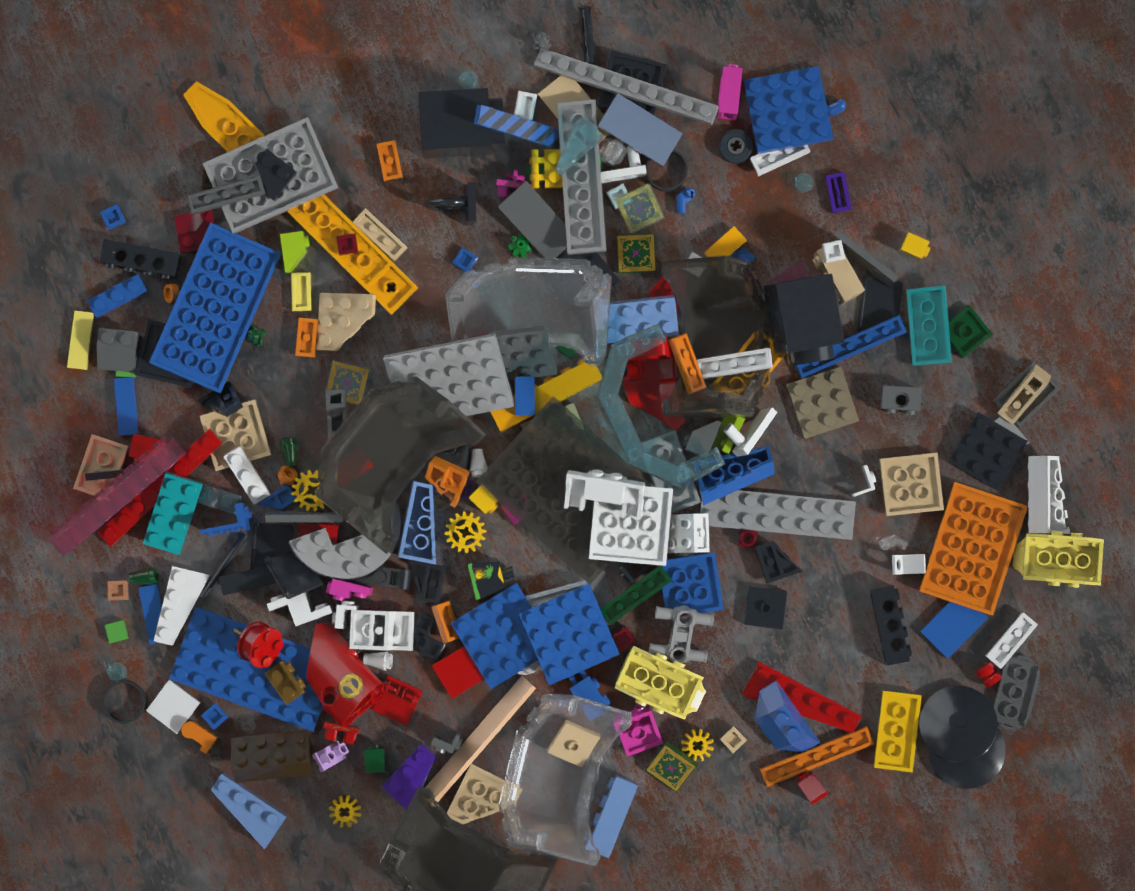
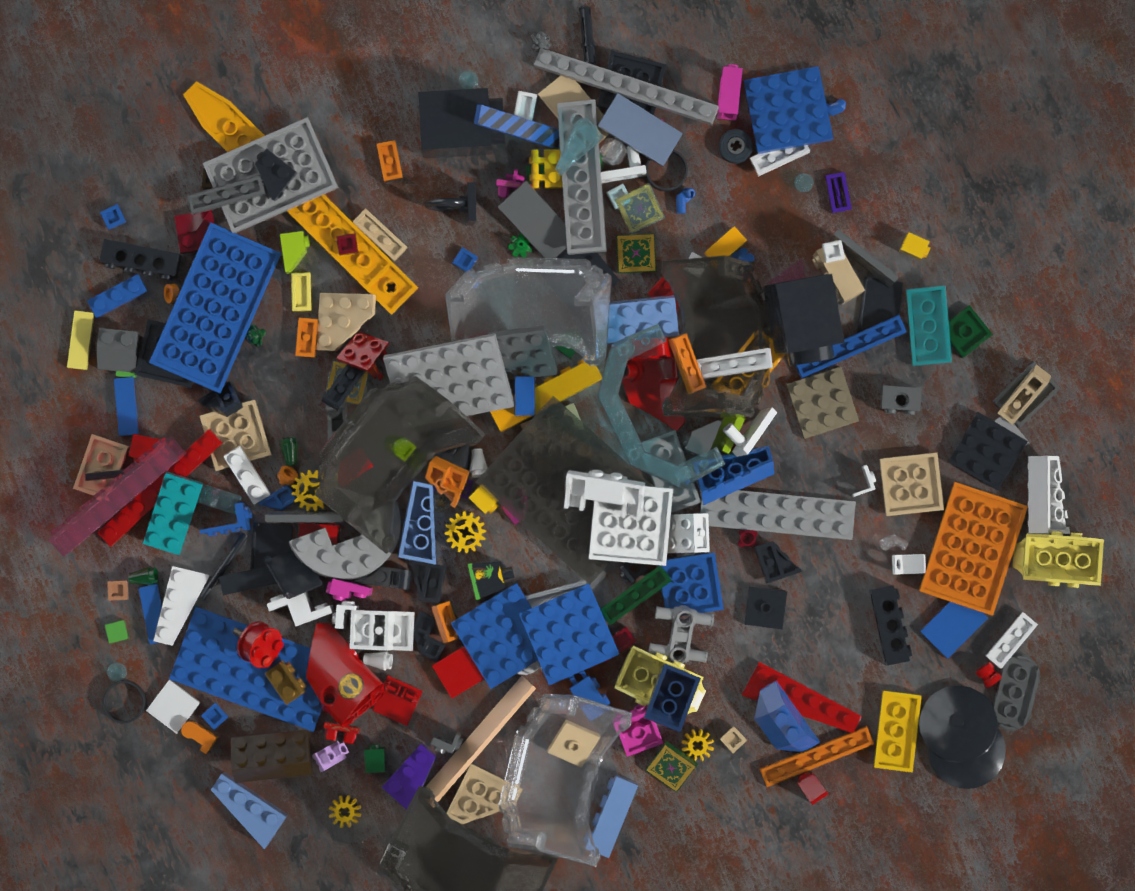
none -> black tile [321,364,366,411]
none -> red plate [337,331,389,381]
none -> clear neon green tile [393,438,416,462]
none -> dark blue slope [644,664,701,732]

